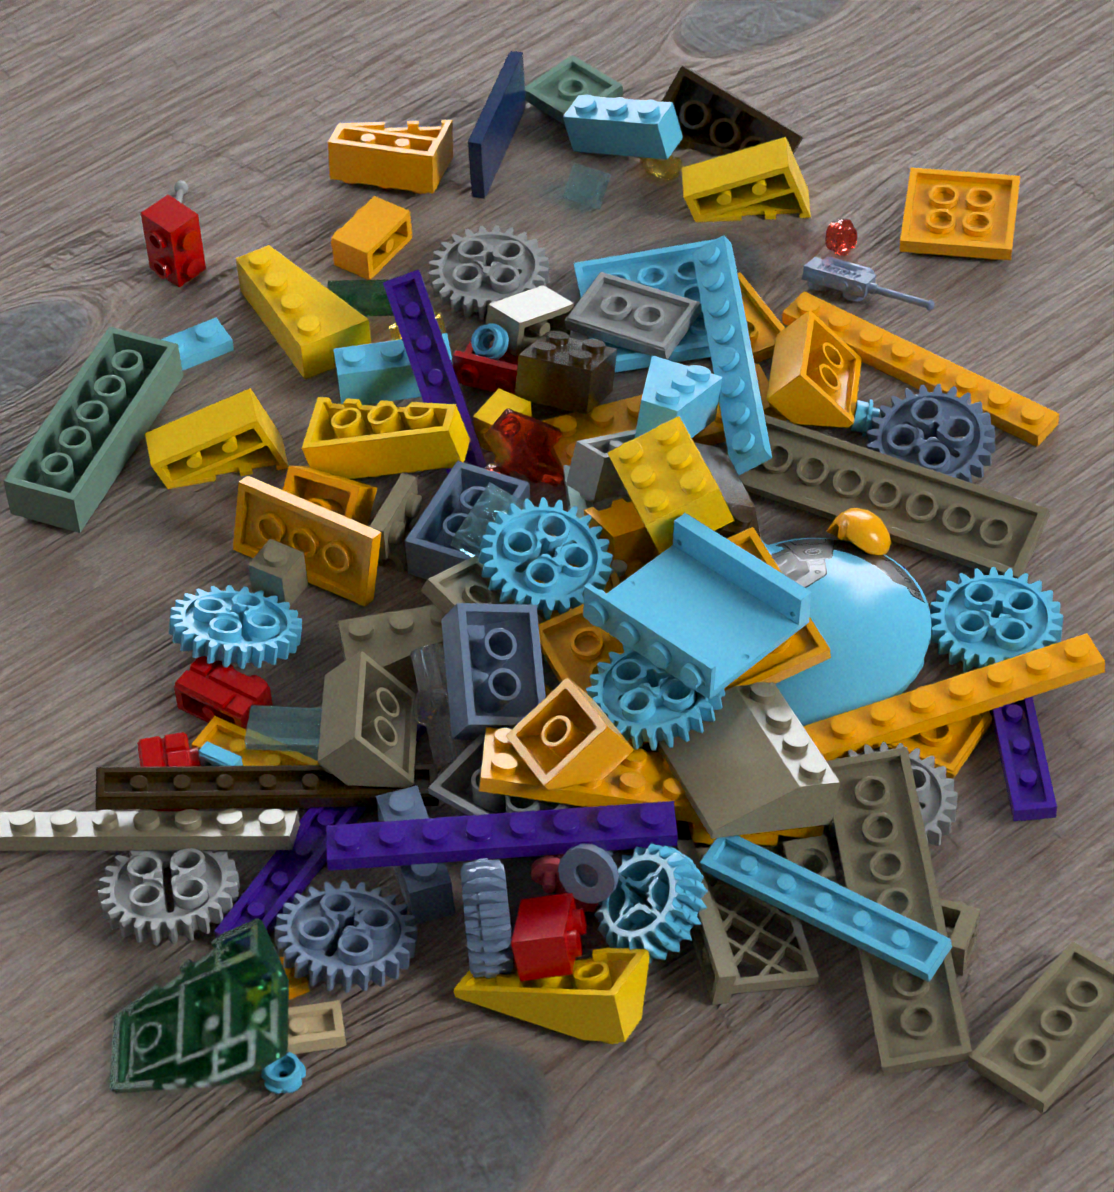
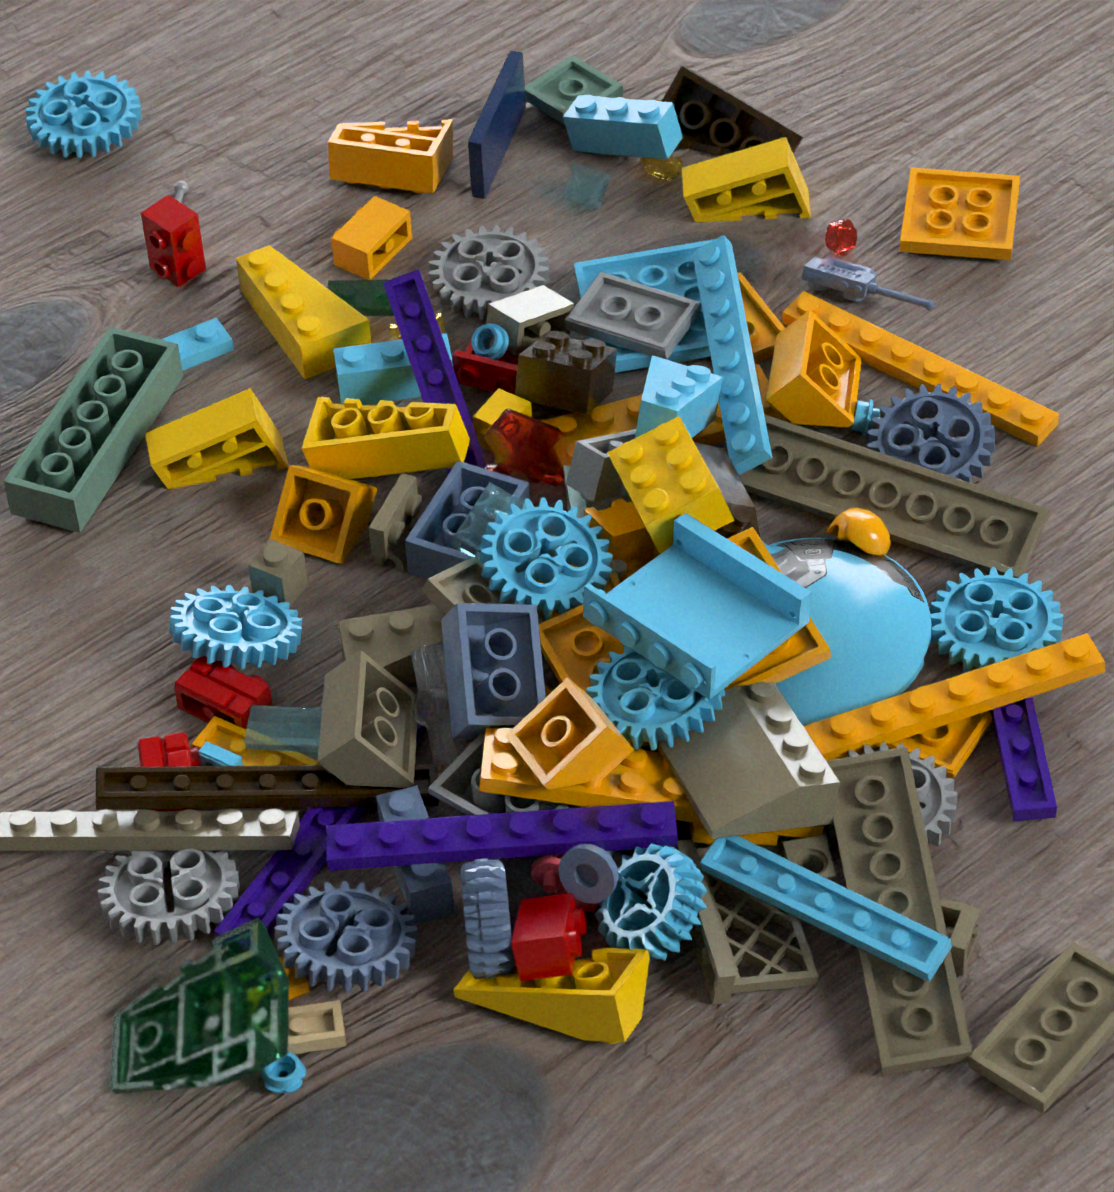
light orange plate [233,476,381,607] -> none
none -> medium azure gear [26,71,142,158]

